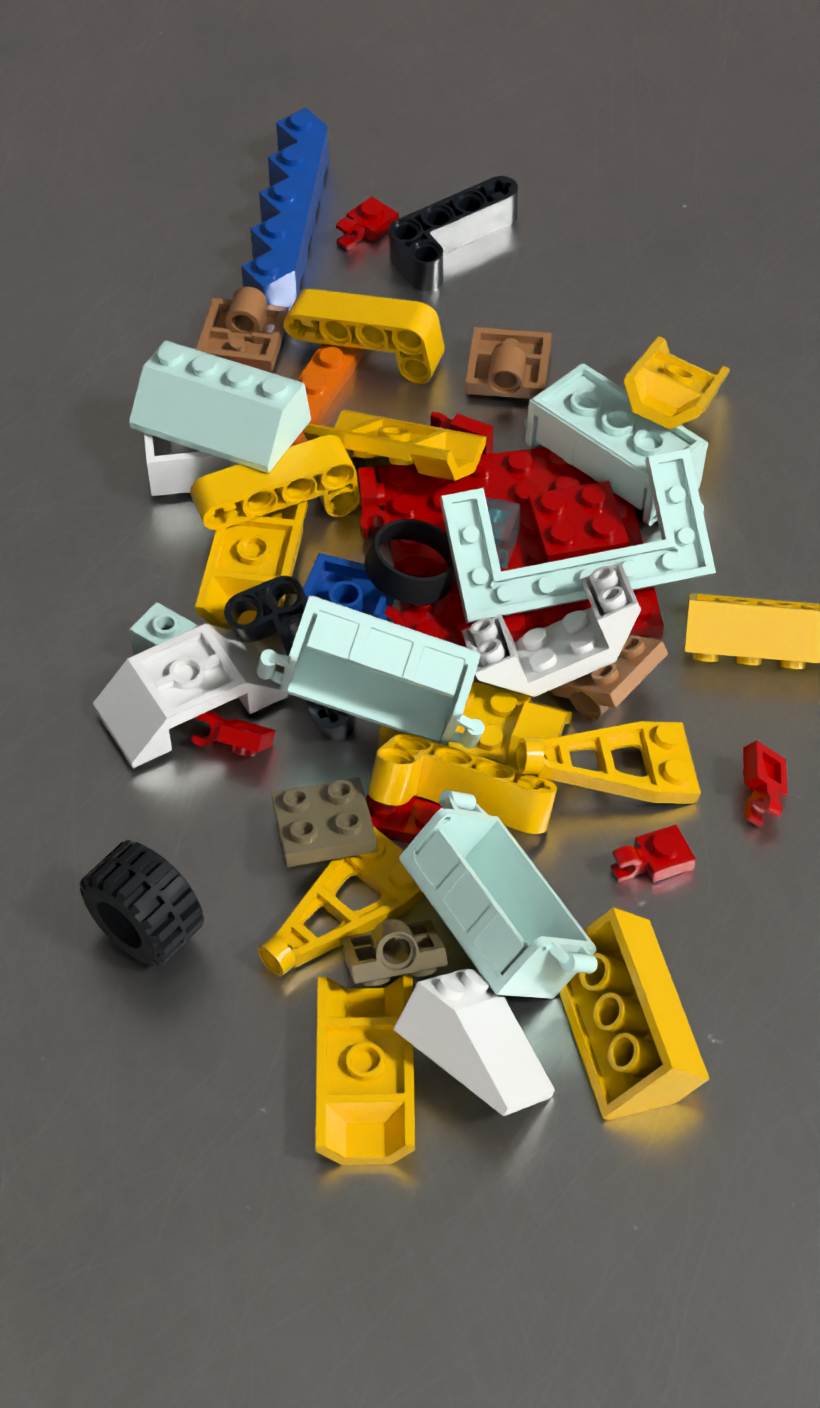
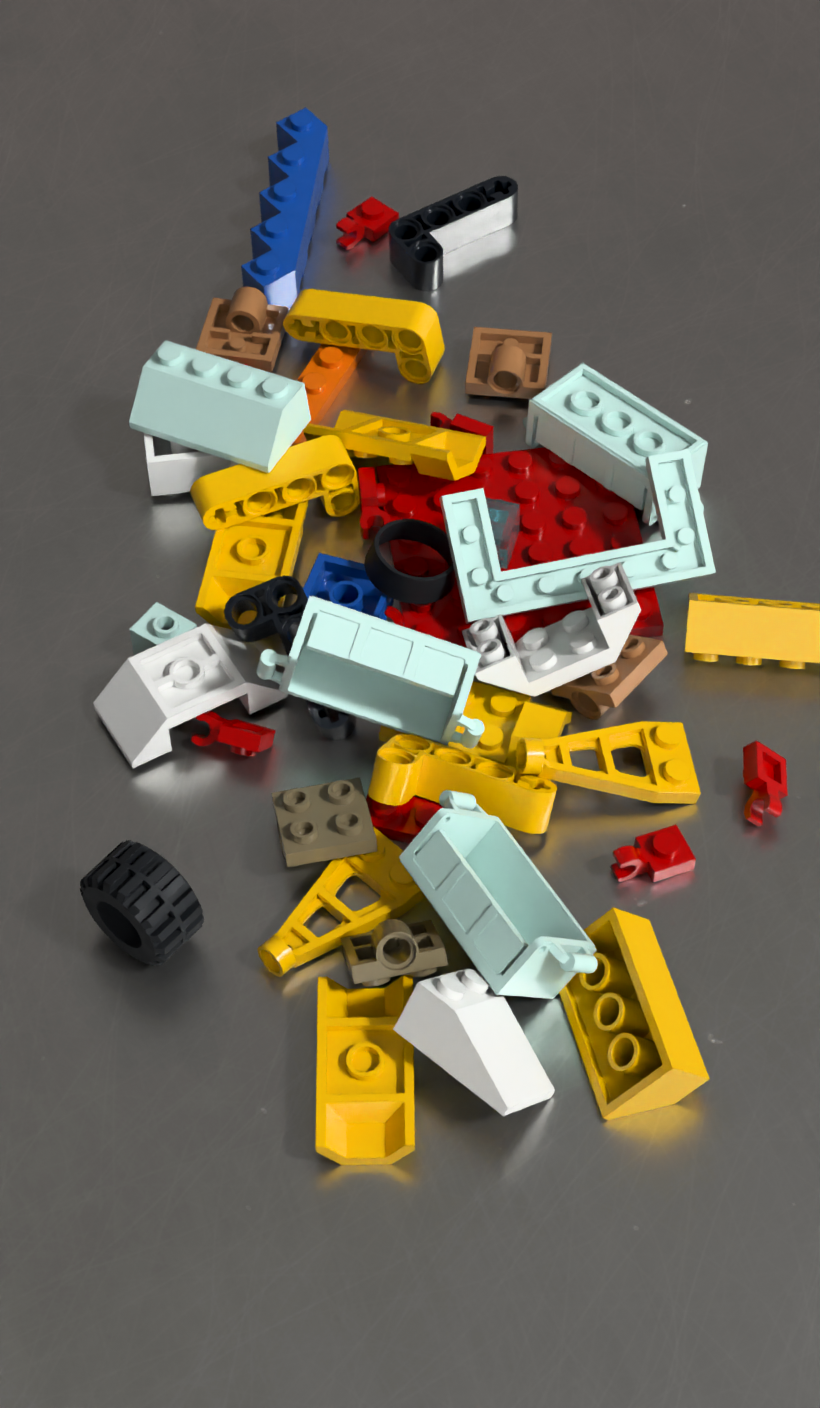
red plate [528,481,630,563] -> none
yellow piece [624,336,730,430] -> none

